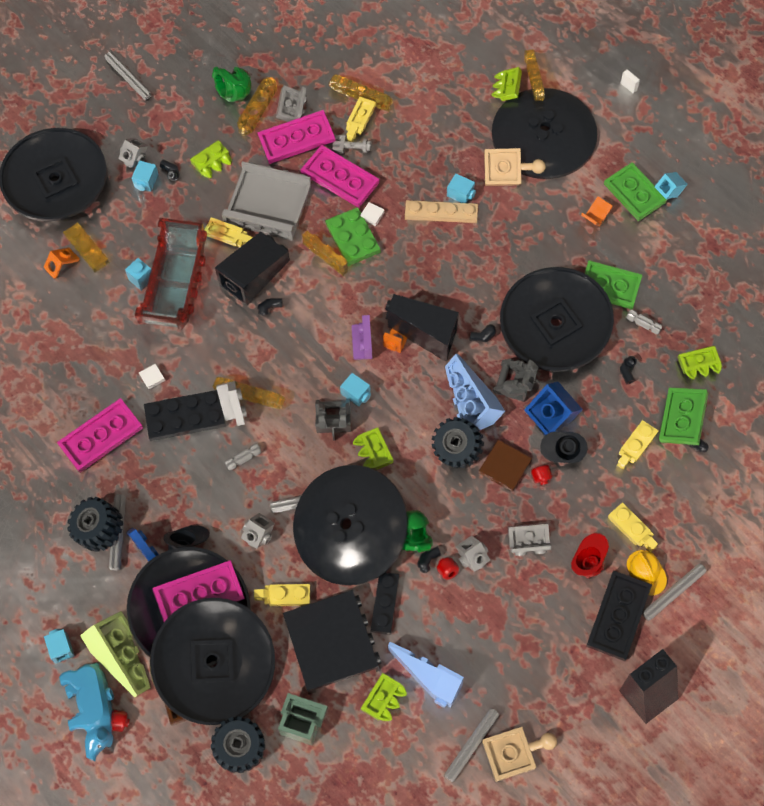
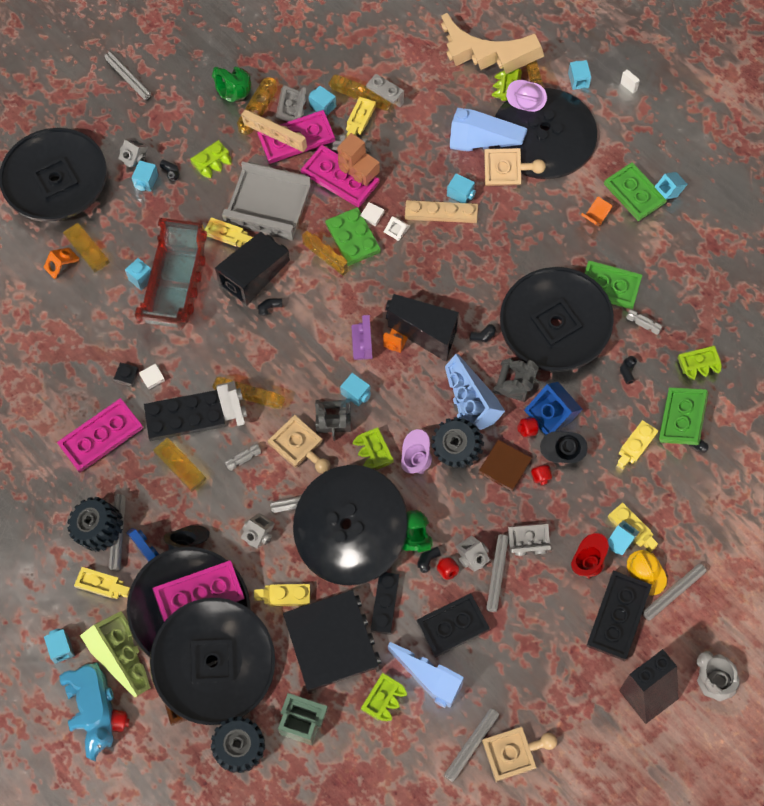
none -> light yellow hinge [74,567,130,599]
none -> black plate [113,362,139,387]
none -> clear yellow plate [153,438,207,492]
none -> tan plate [241,110,307,152]
none -> tan plate [268,415,331,474]
none -> medium azure brick [308,86,337,117]
none -> nougat brick [337,133,380,186]
none -> light grey bracket [366,74,404,107]
none -> white slope [384,216,410,241]
none -> lavender piece [401,429,432,474]
none -> black plate [417,593,490,658]
none -> tan arch [441,13,544,74]
none -> light blue wedge [450,108,527,151]
none -> light grey axle [486,534,509,612]
none -> lavender piece [506,80,547,112]
none -> red piece [517,417,539,437]
none -> medium azure brick [568,60,591,90]
none -> medium azure brick [608,520,640,555]
none -> light grey piece [697,651,740,702]

